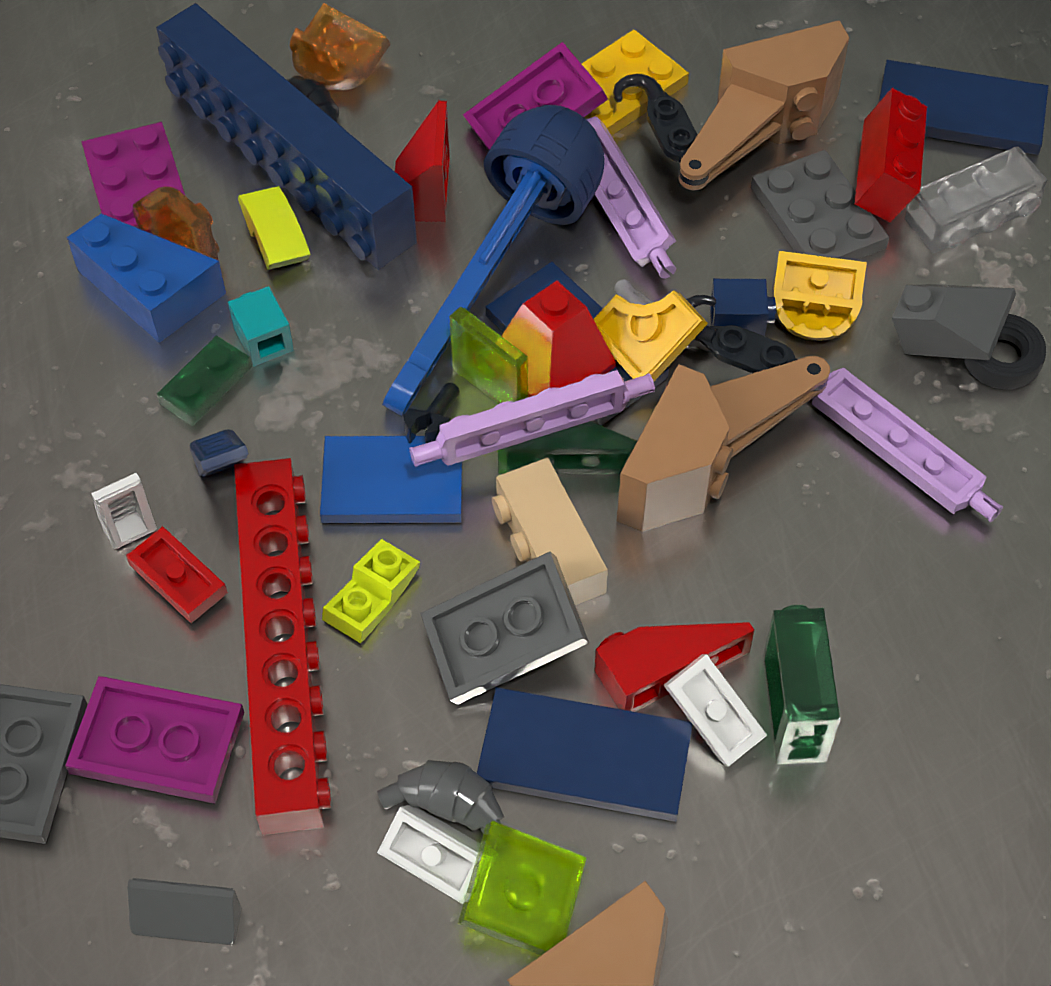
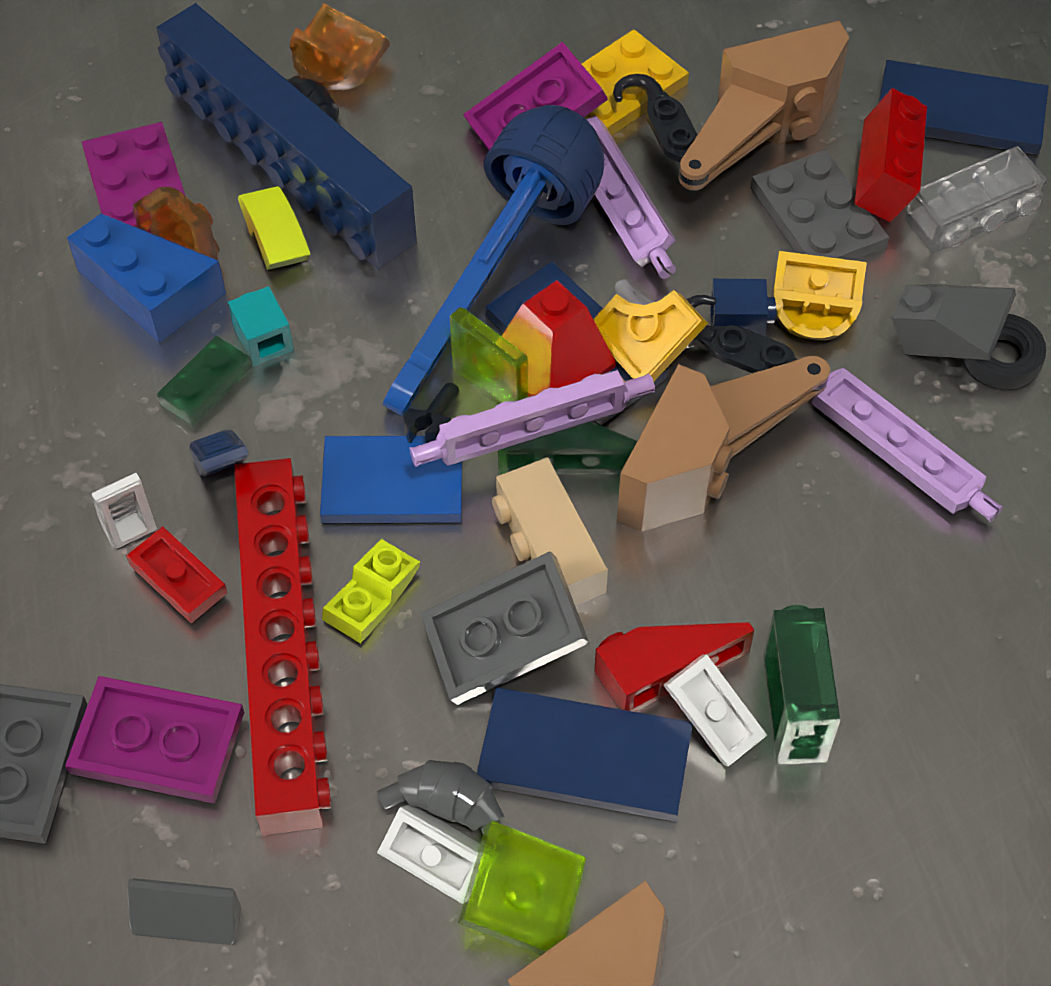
red slope [395,100,450,222] -> none

